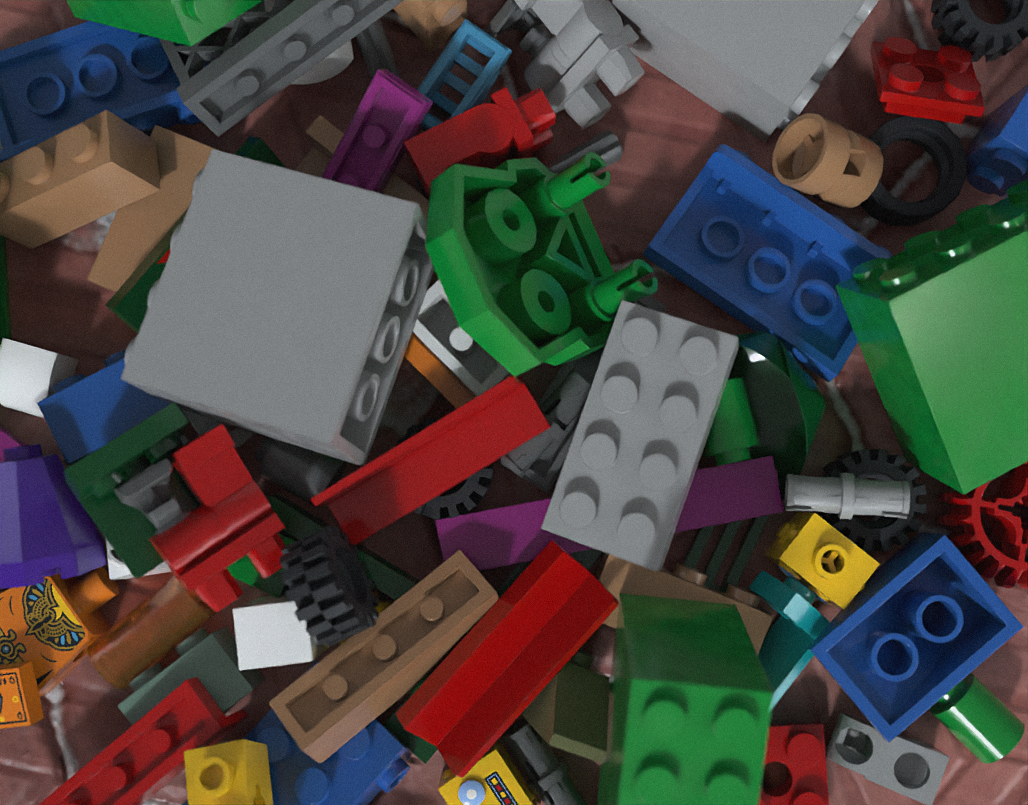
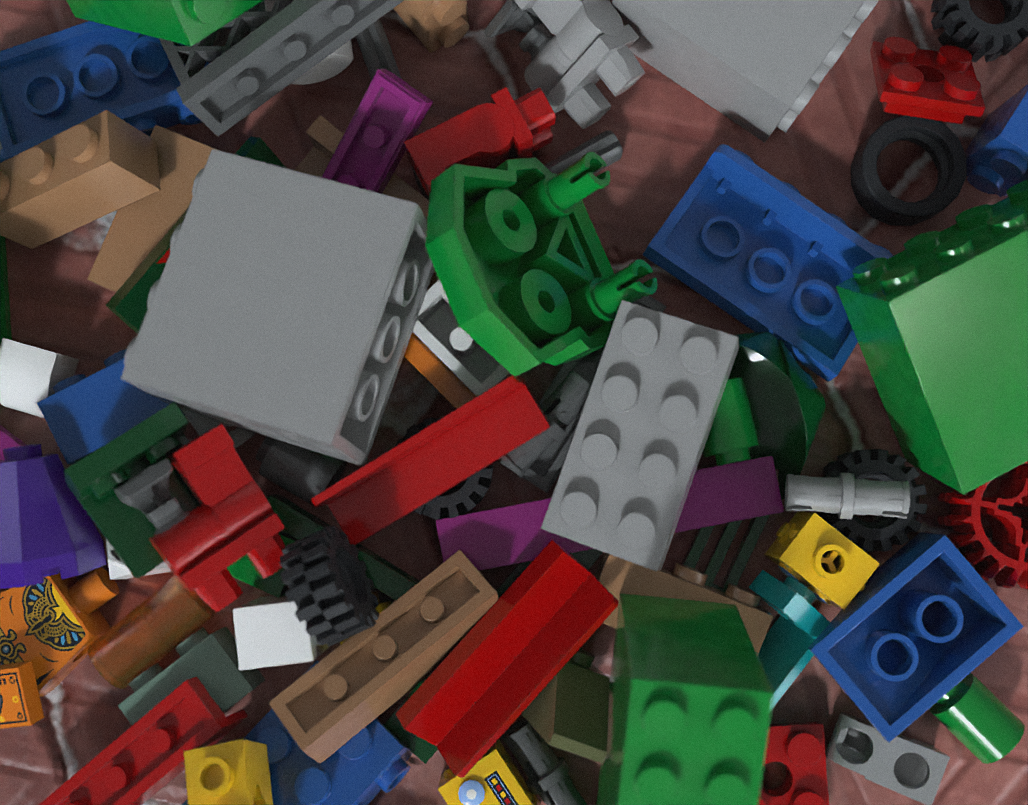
dark azure slope [417,18,512,132] -> none
medium nougat wheel [772,113,884,209] -> none

